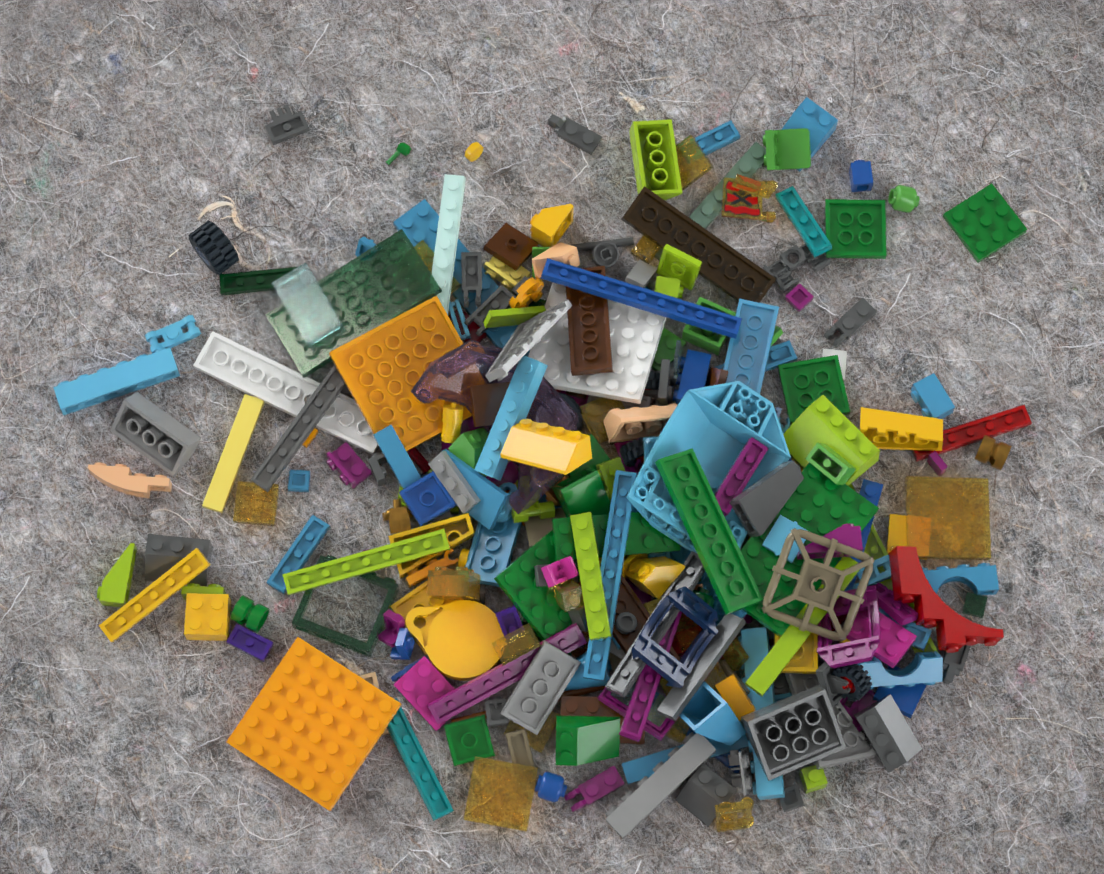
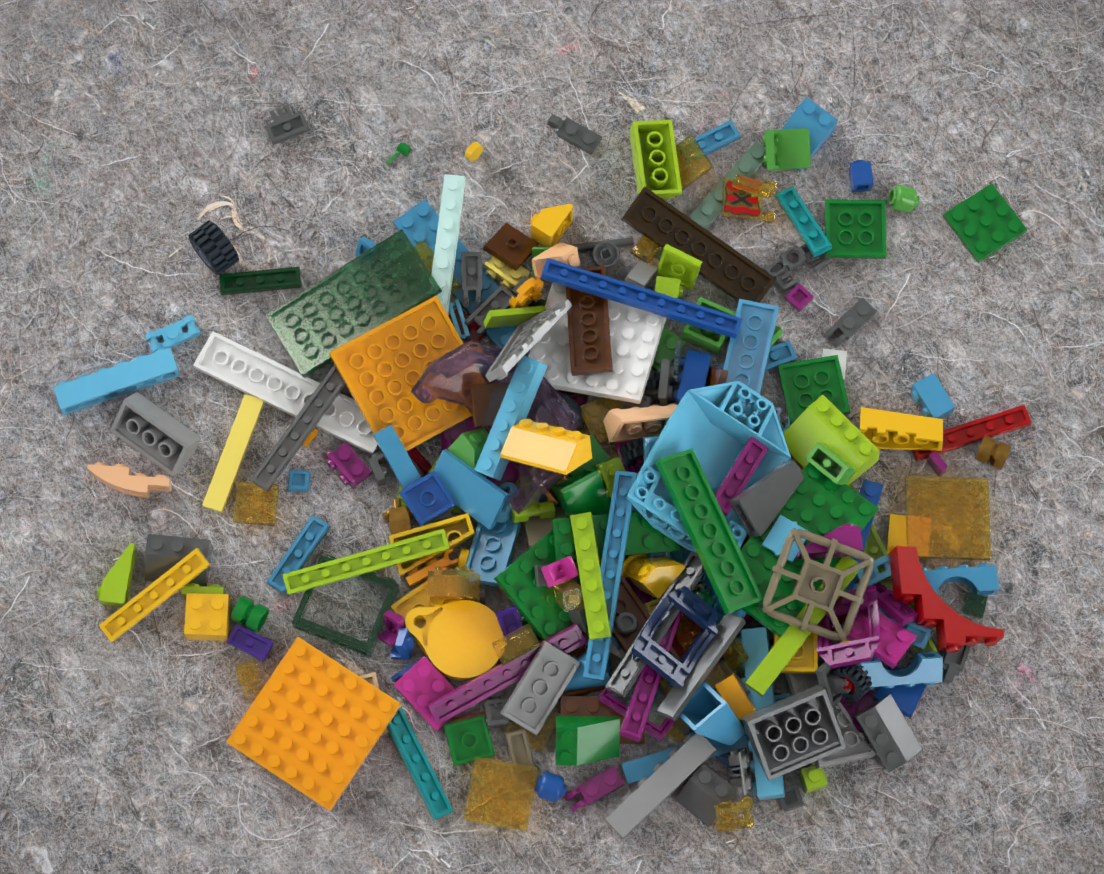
clear light blue tile [272,262,343,347] -> none
light grey plate [428,451,481,514] -> none
yellow piece [441,402,464,443] -> none
none -> clear yellow plate [235,661,260,700]

